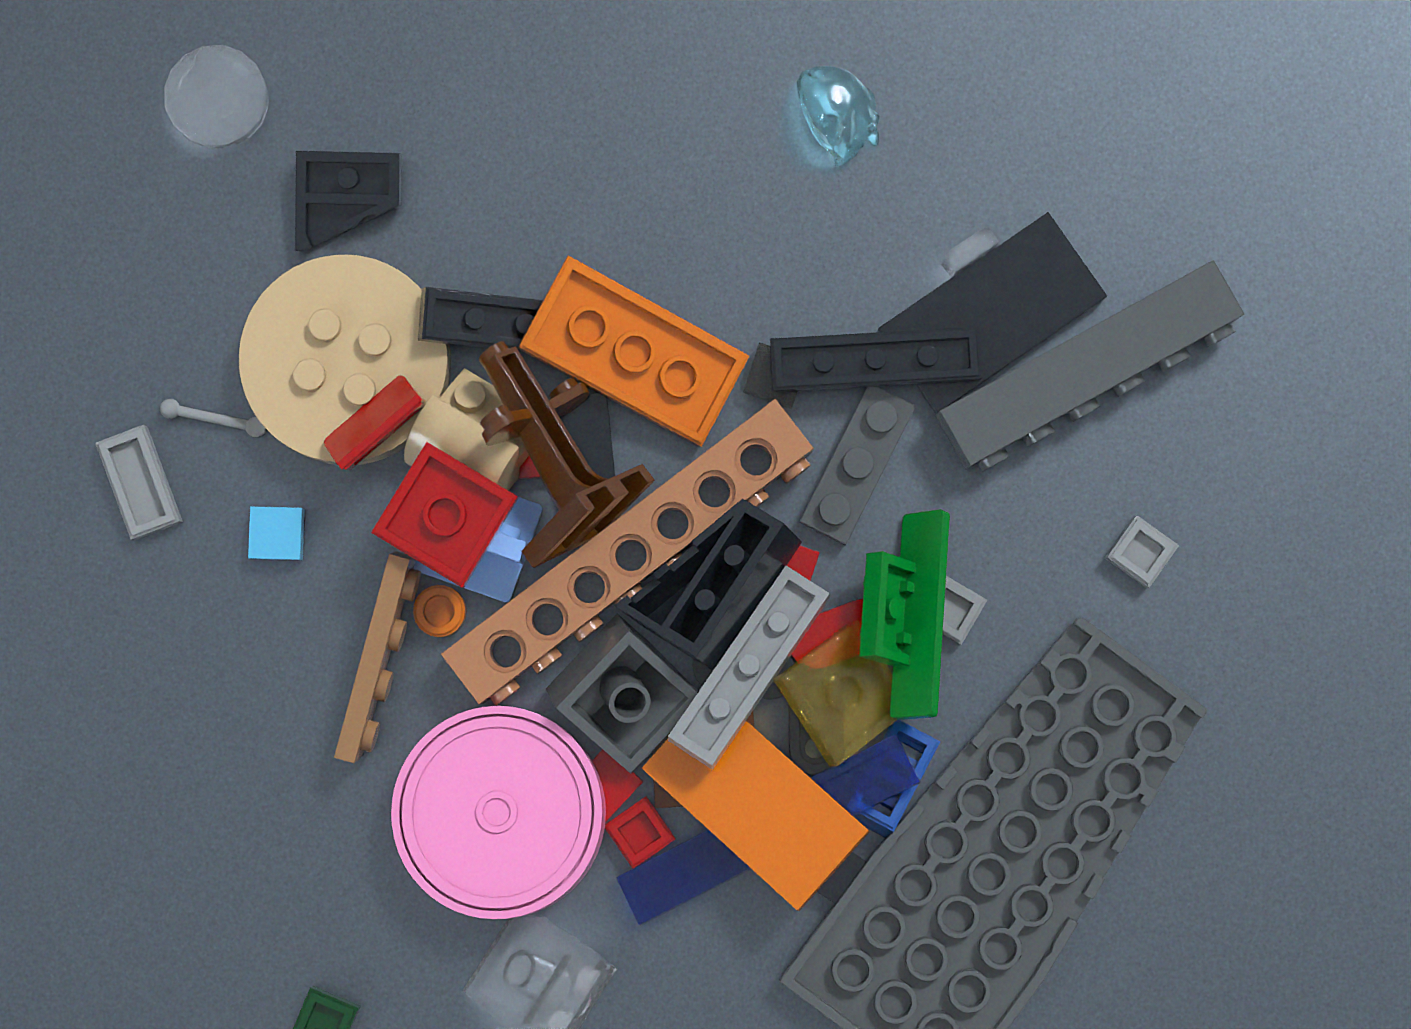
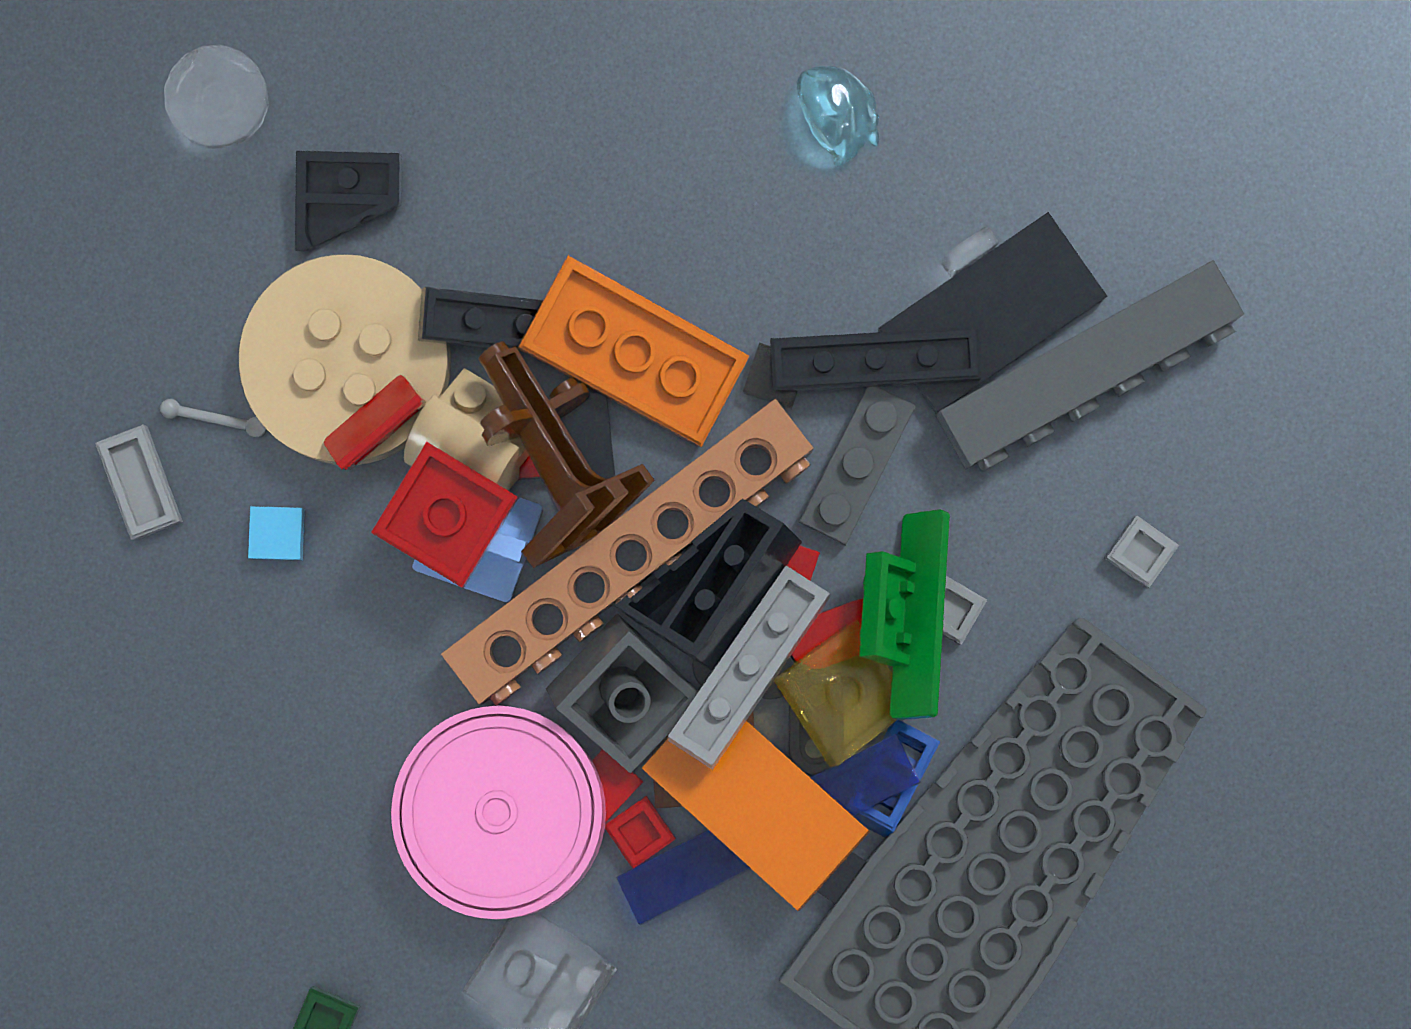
medium nougat plate [334,551,421,763] -> none
orange tile [413,585,467,637] -> none

